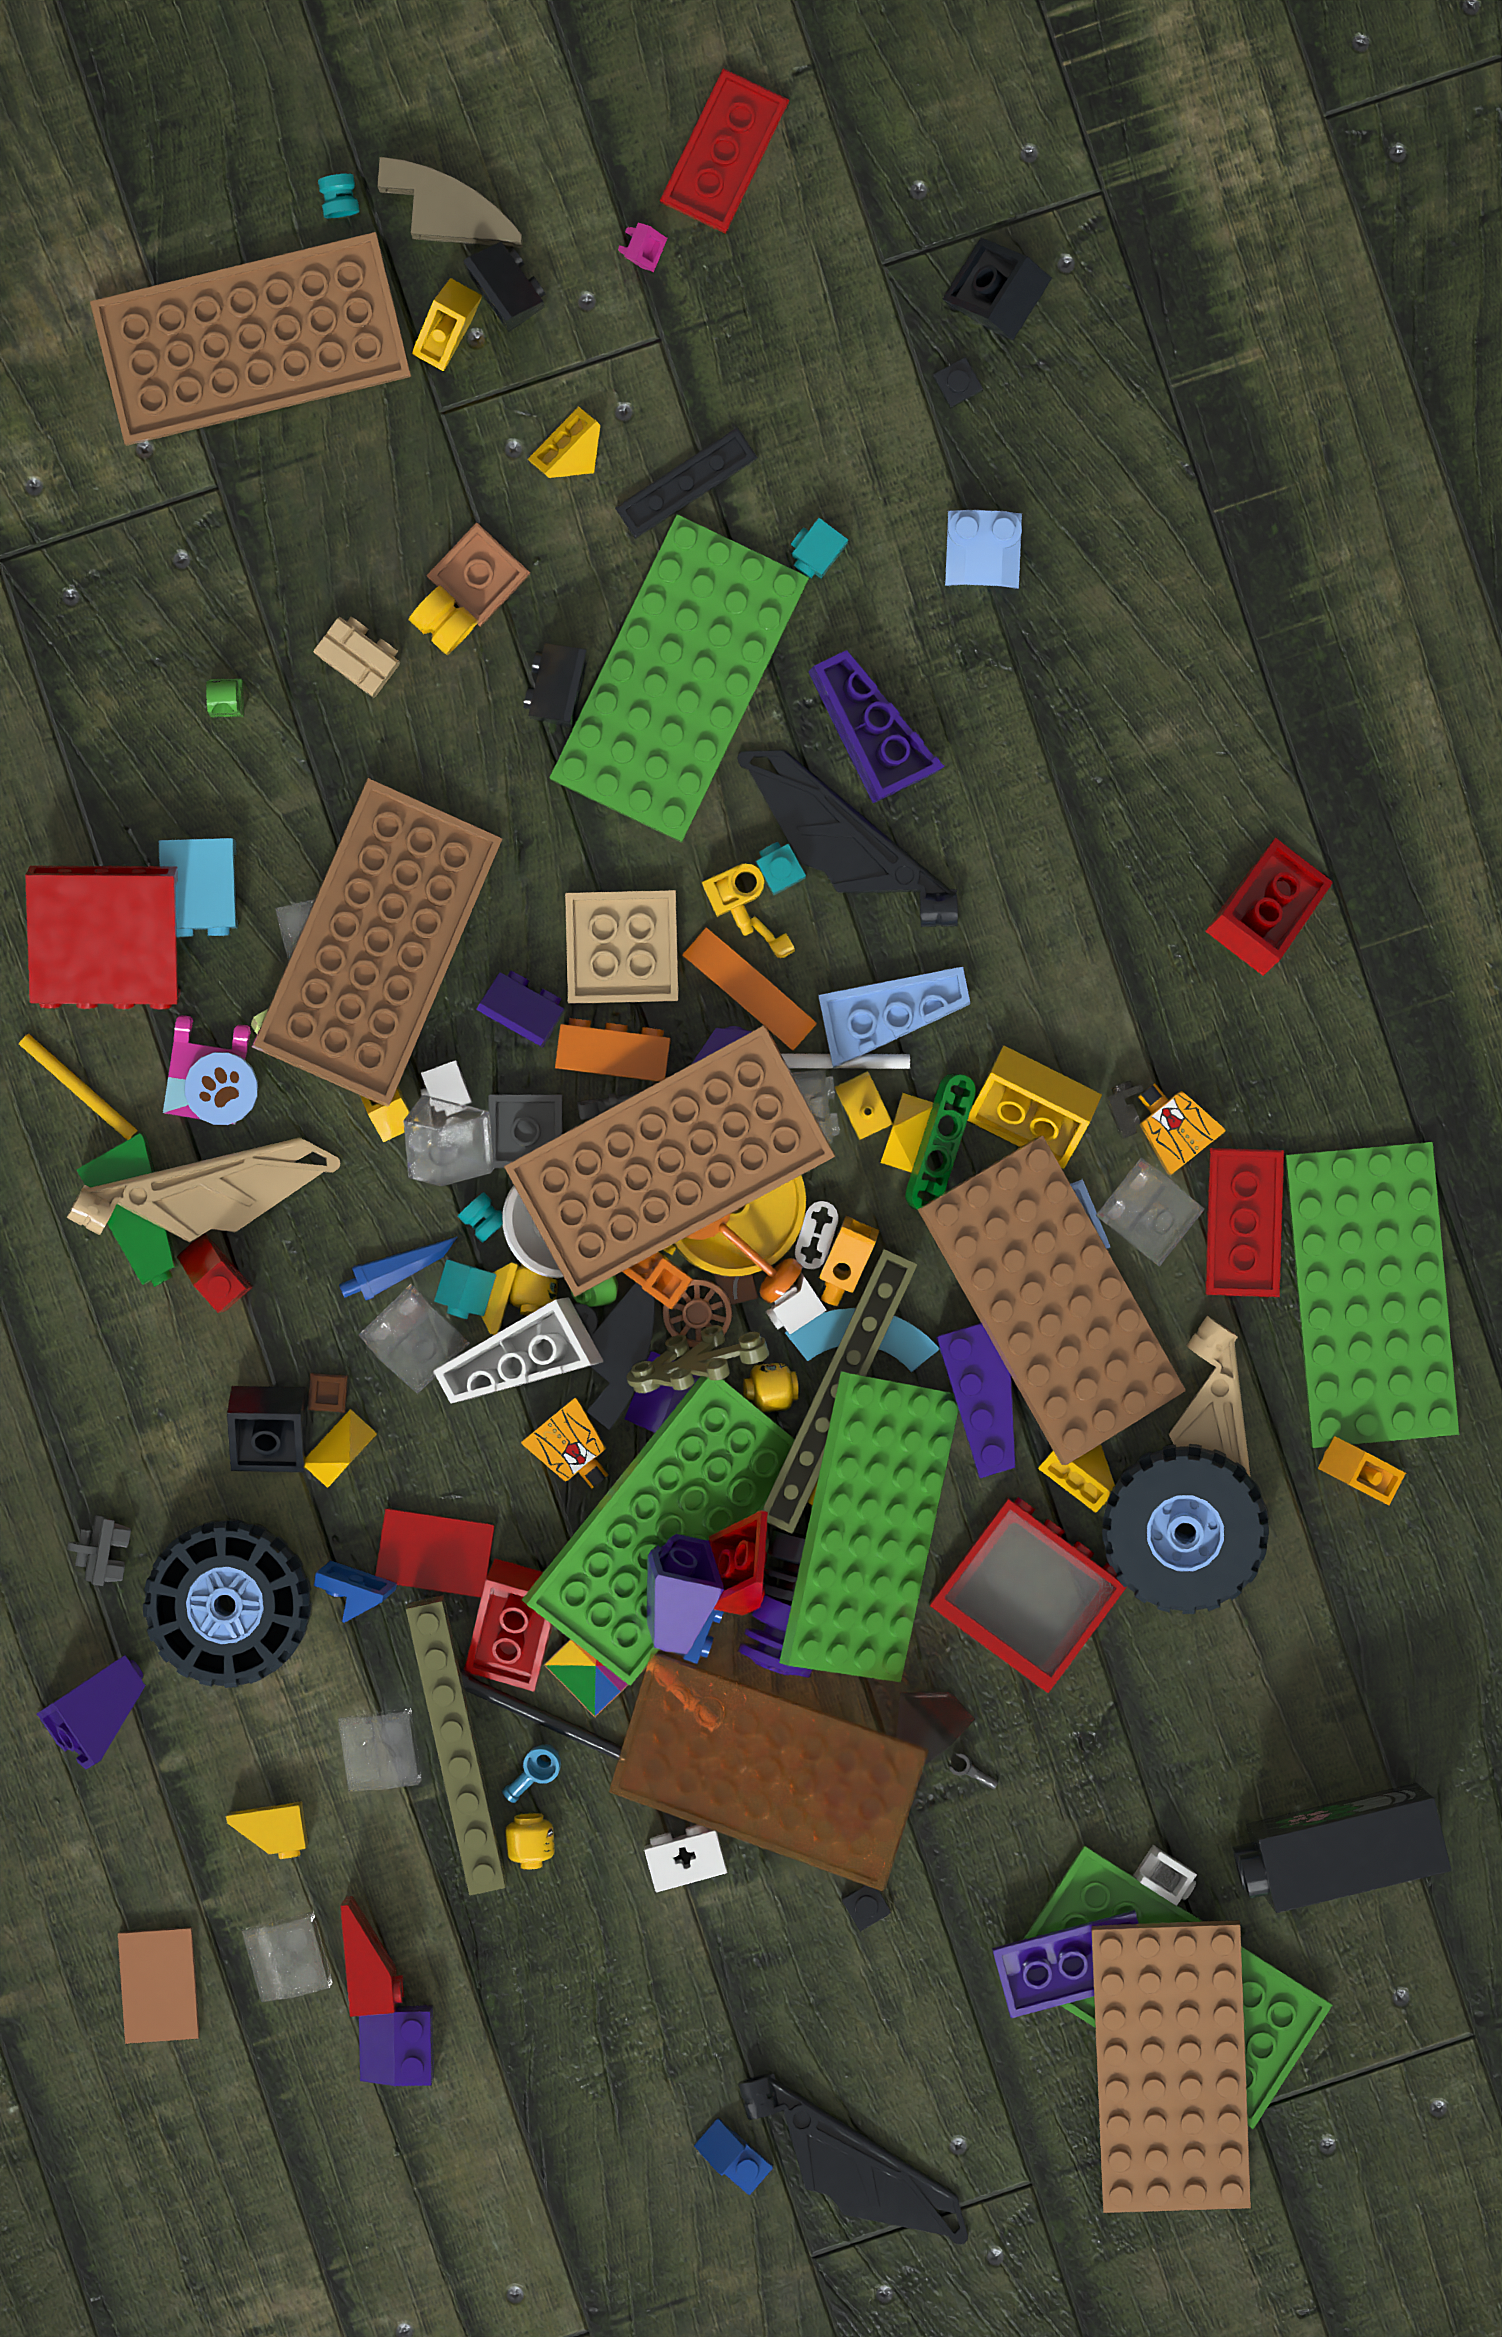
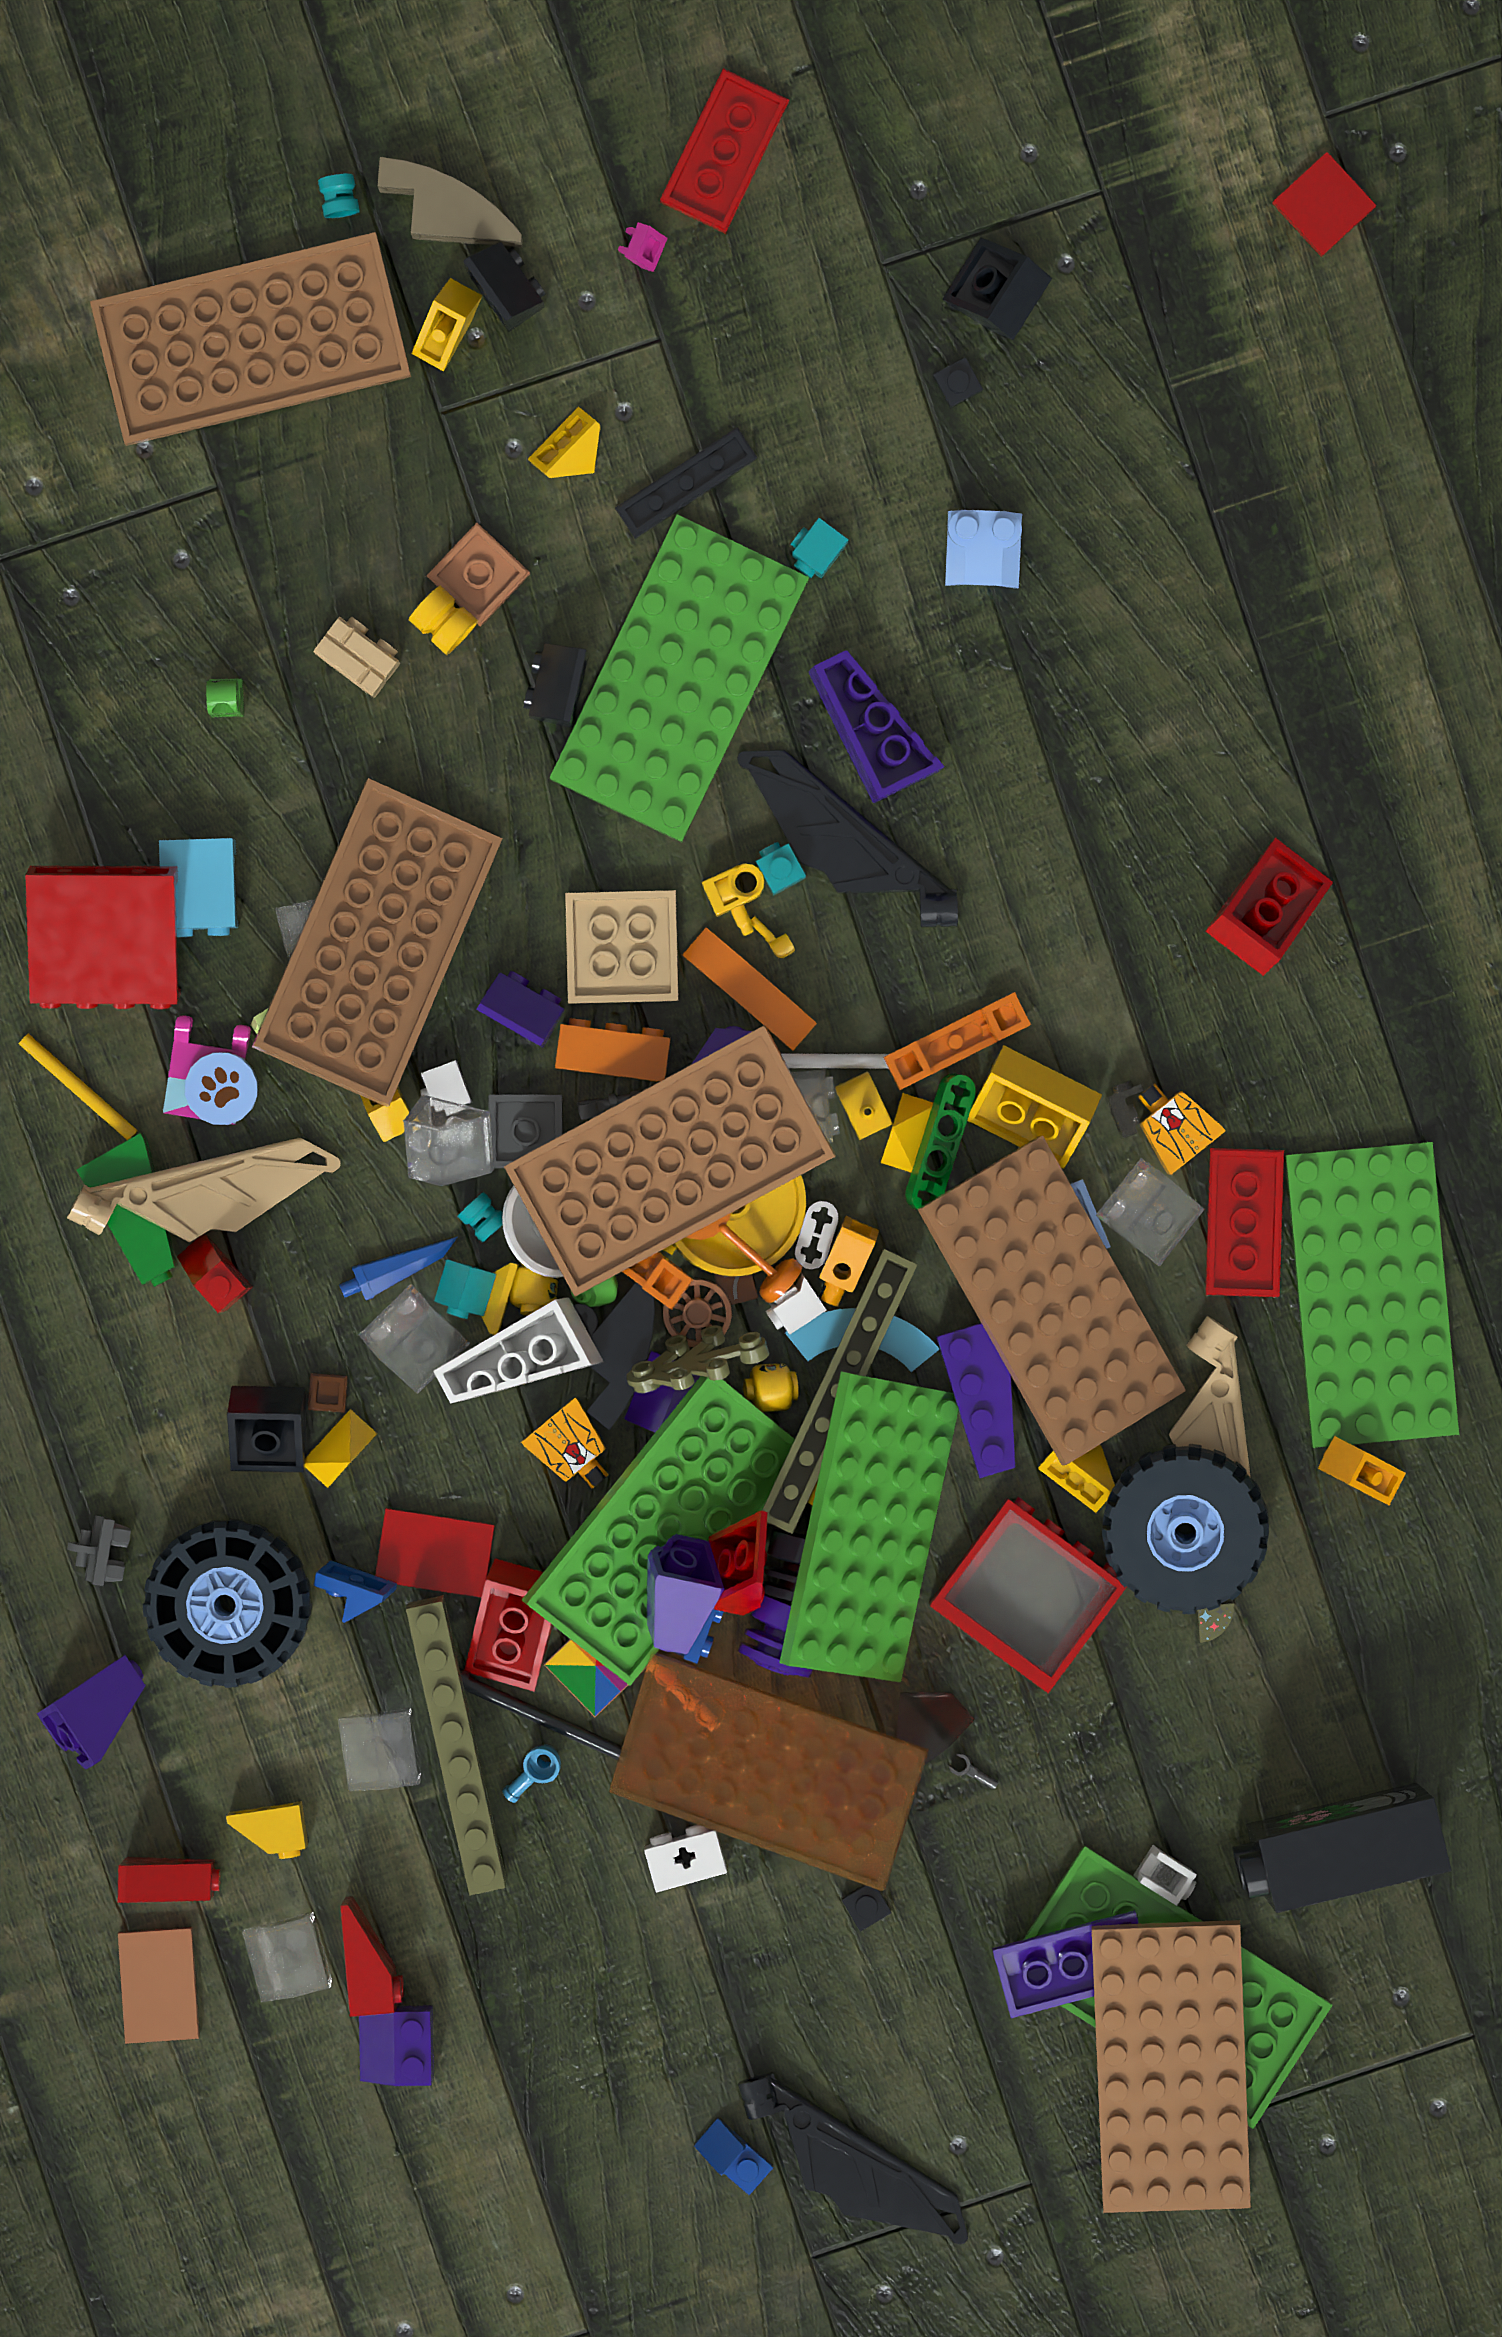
yellow head [505,1813,555,1869] -> none
light blue wing [819,967,970,1068] -> none
none -> red slope [117,1857,221,1903]
none -> orange slope [883,992,1031,1090]
none -> olive tile [1197,1603,1234,1643]
none -> red tile [1272,152,1377,257]

